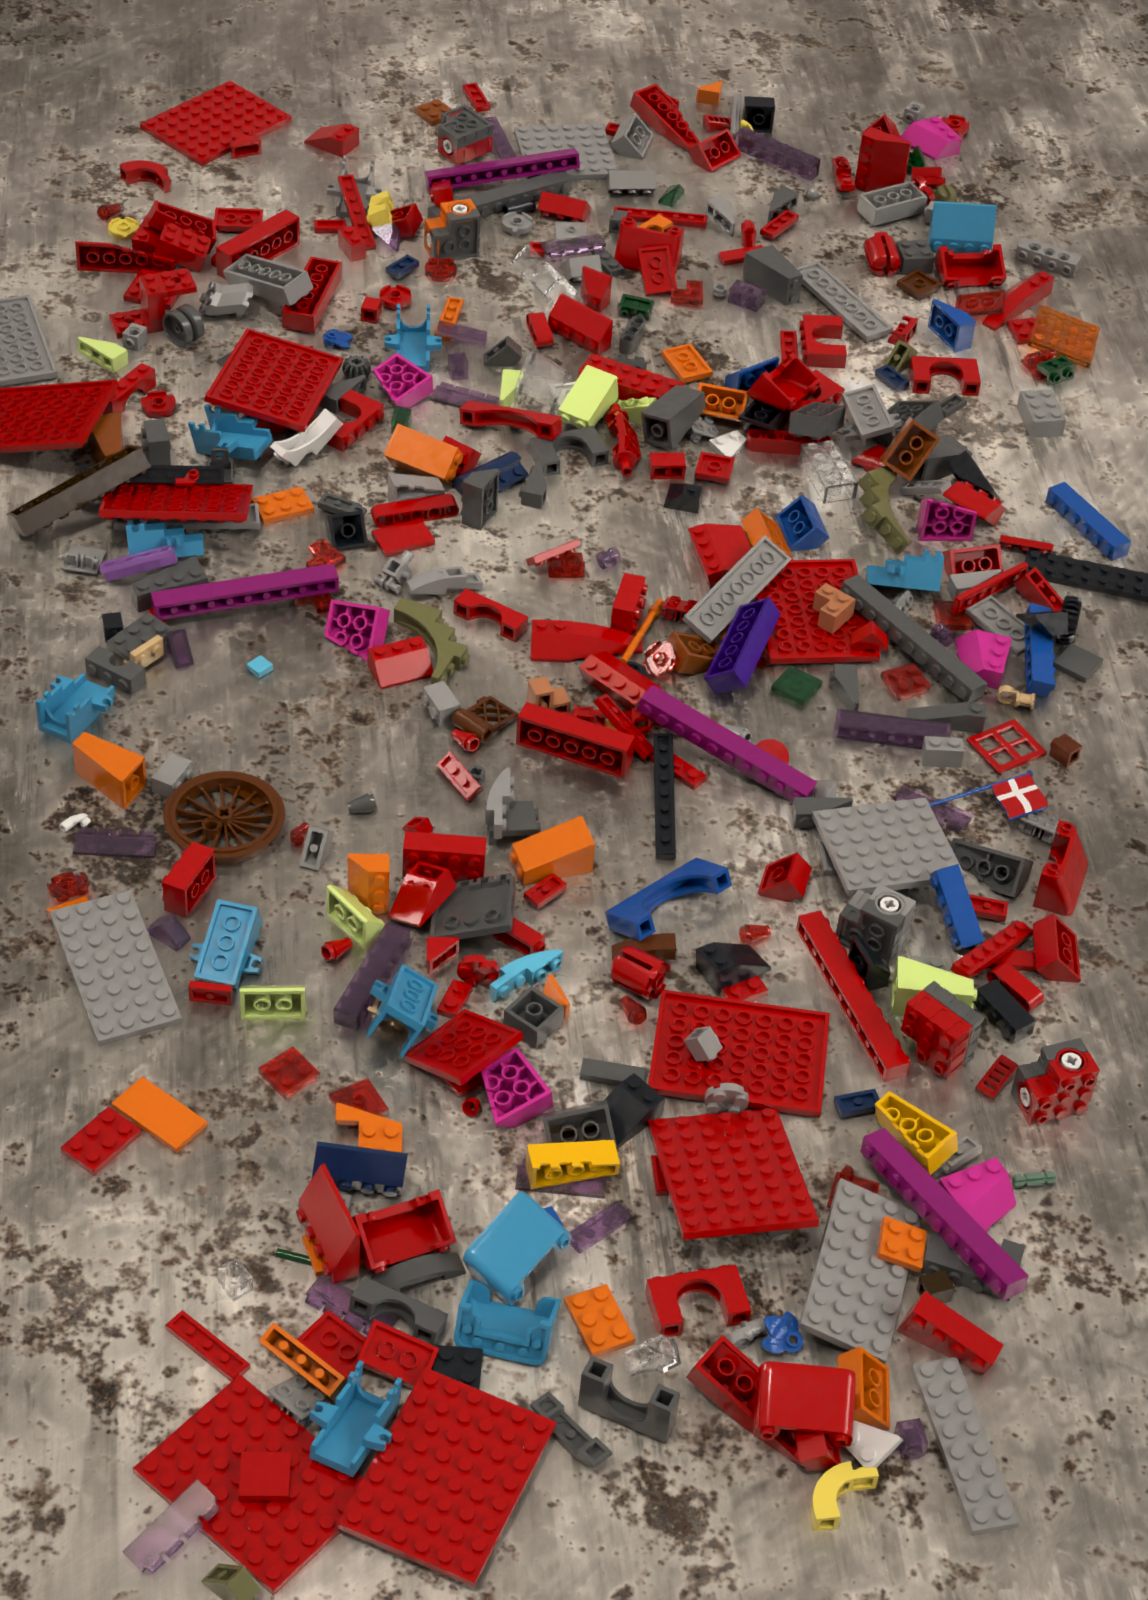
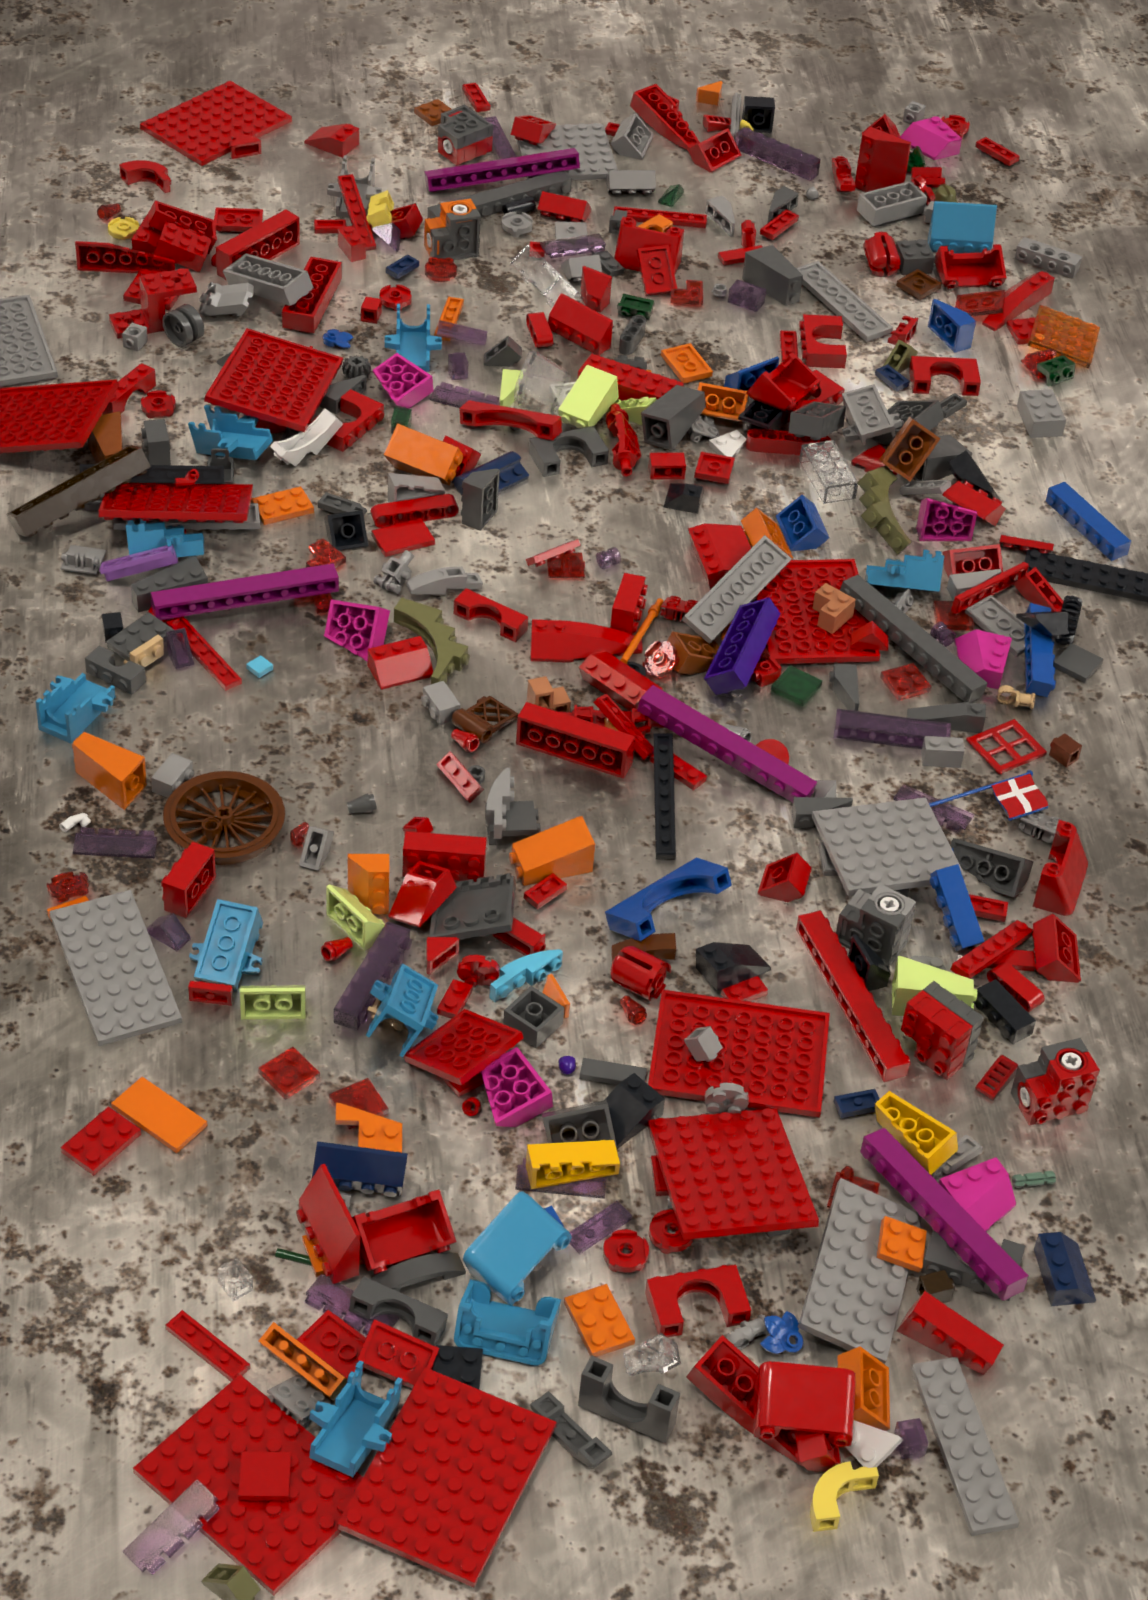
yellowish green slope [77,337,128,373] -> none
red brick [430,179,454,206] -> none
dark grey slope [519,460,547,509] -> none
clear red cone [739,924,771,944] -> none
none -> red tile [166,616,242,691]
none -> red slope [510,115,556,145]
none -> dark purple hinge [558,1056,576,1075]
none -> red plate [603,1229,649,1273]
none -> red plate [649,1209,693,1254]
none -> red brick [751,656,782,688]
none -> red plate [975,137,1020,166]
none -> dark blue slope [1034,1232,1096,1306]

